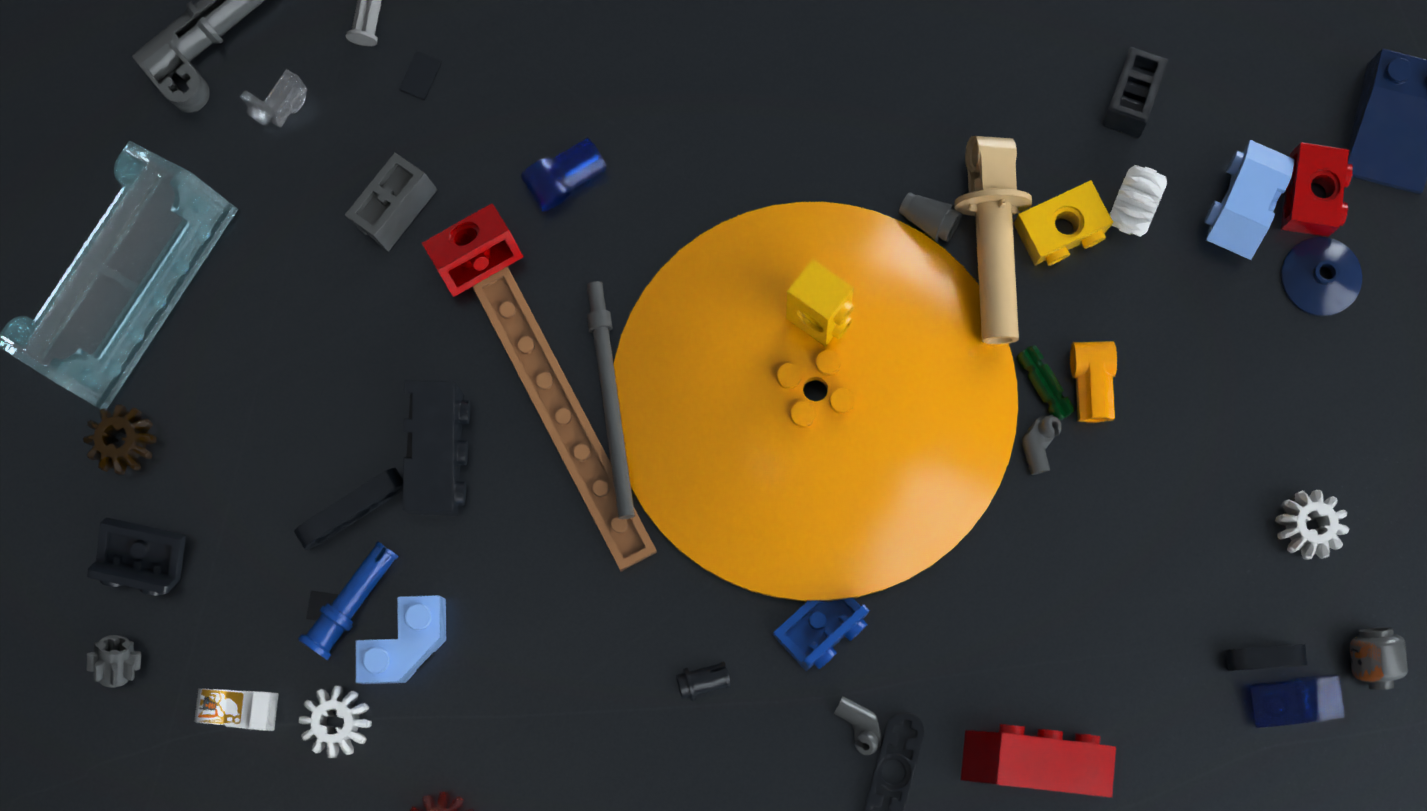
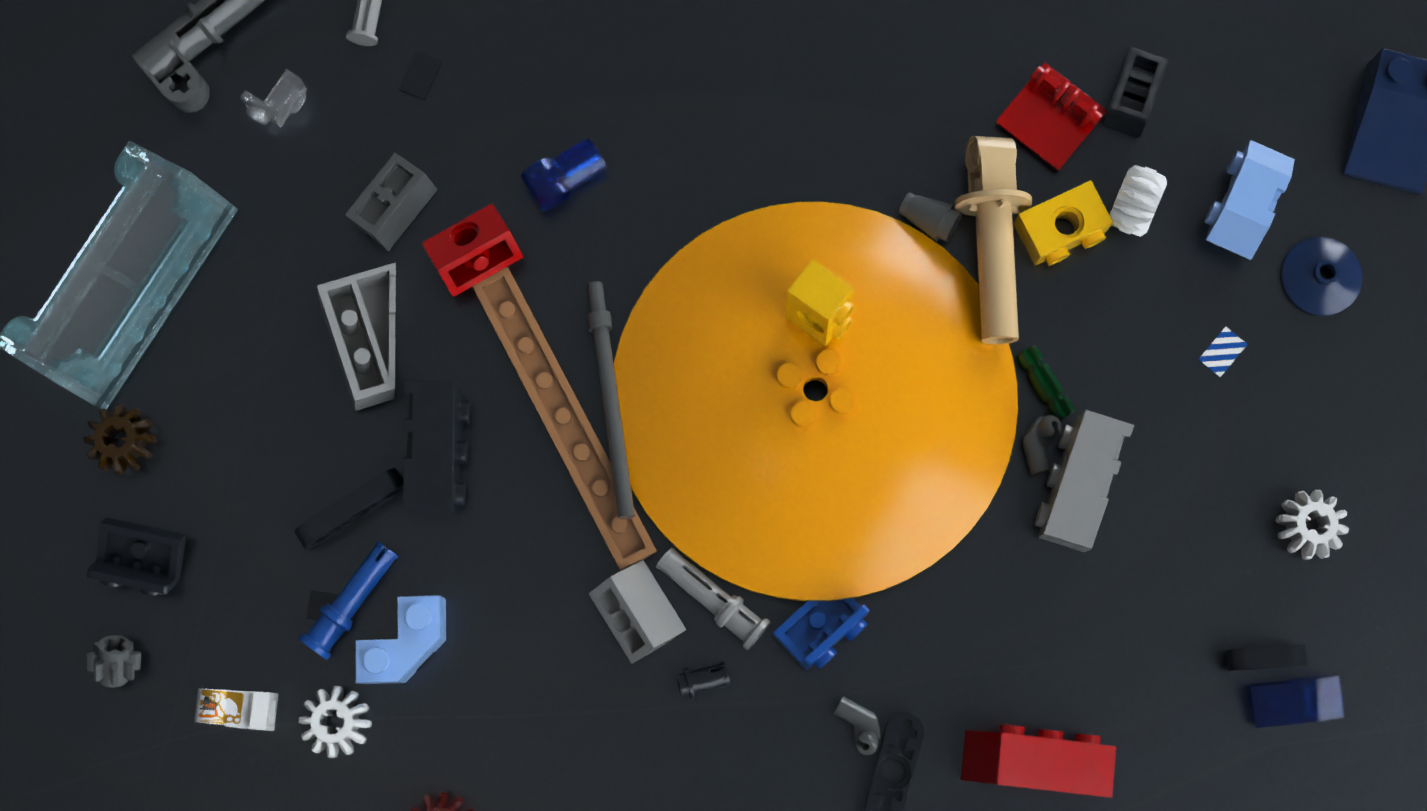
light orange piece [1070,341,1117,423] -> none
red brick [1281,142,1353,237] -> none
dark grey head [1350,627,1408,690] -> none
none -> light grey wedge [317,262,396,411]
none -> light grey brick [589,560,687,664]
none -> light grey pin [656,547,771,650]
none -> red hinge [995,63,1107,171]
none -> light grey wedge [1035,410,1134,553]
none -> sticker [1198,327,1248,377]

